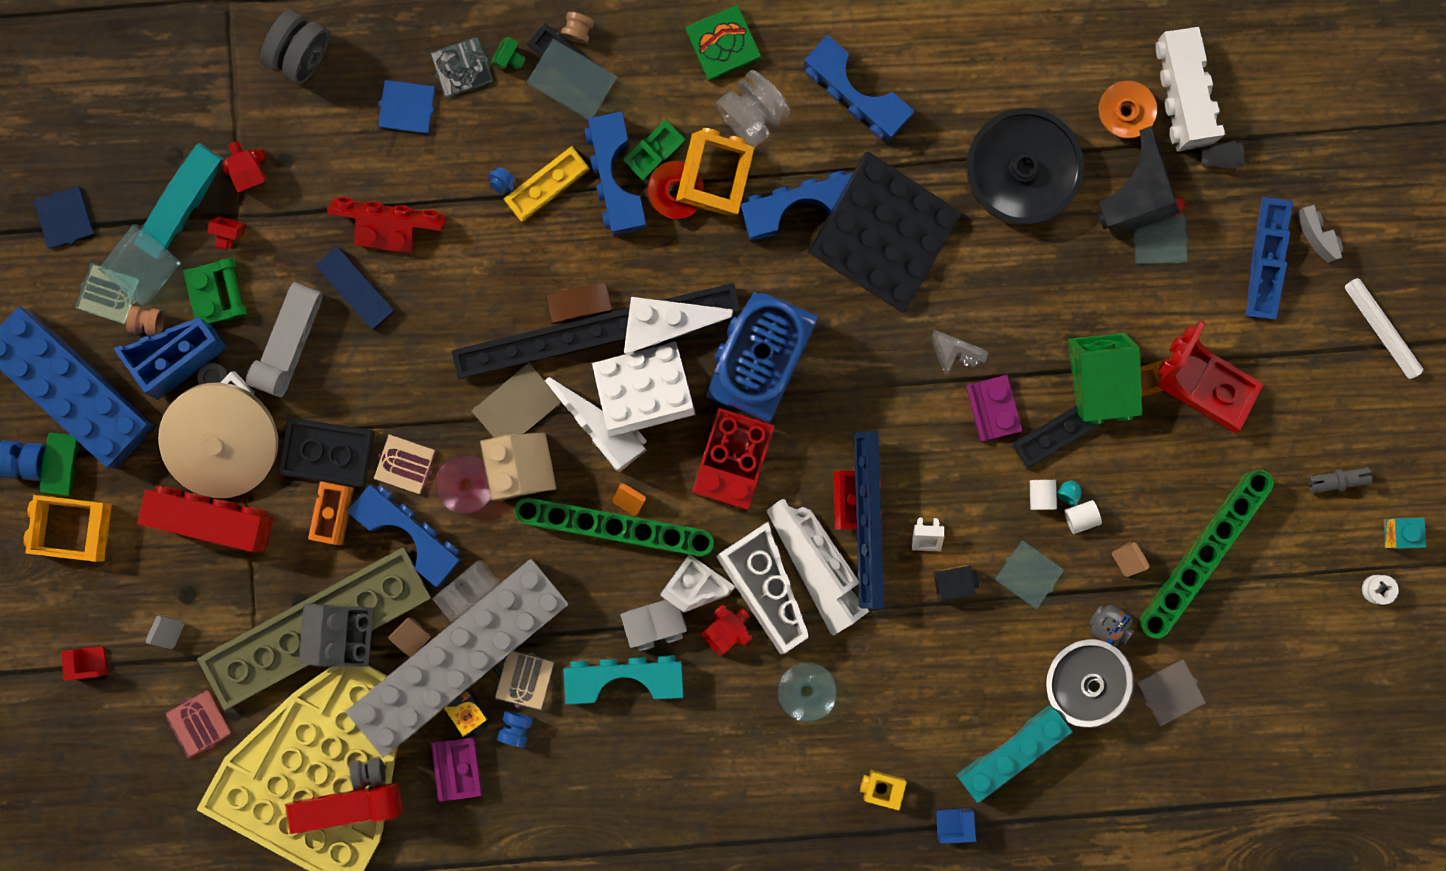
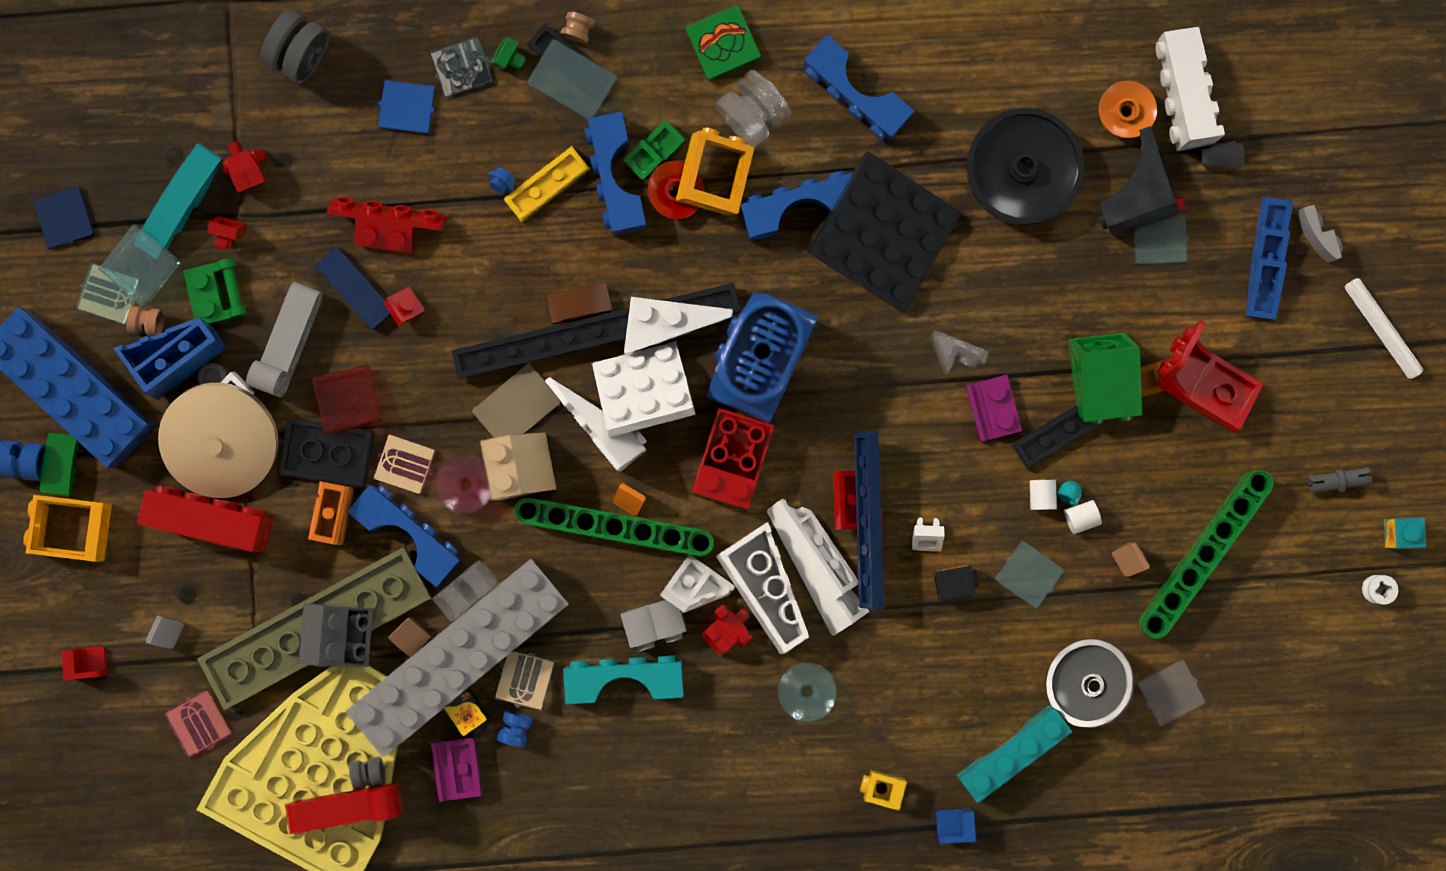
dark grey head [1088,604,1134,647] -> none
none -> clear red tile [312,364,383,435]
none -> red plate [383,287,425,327]

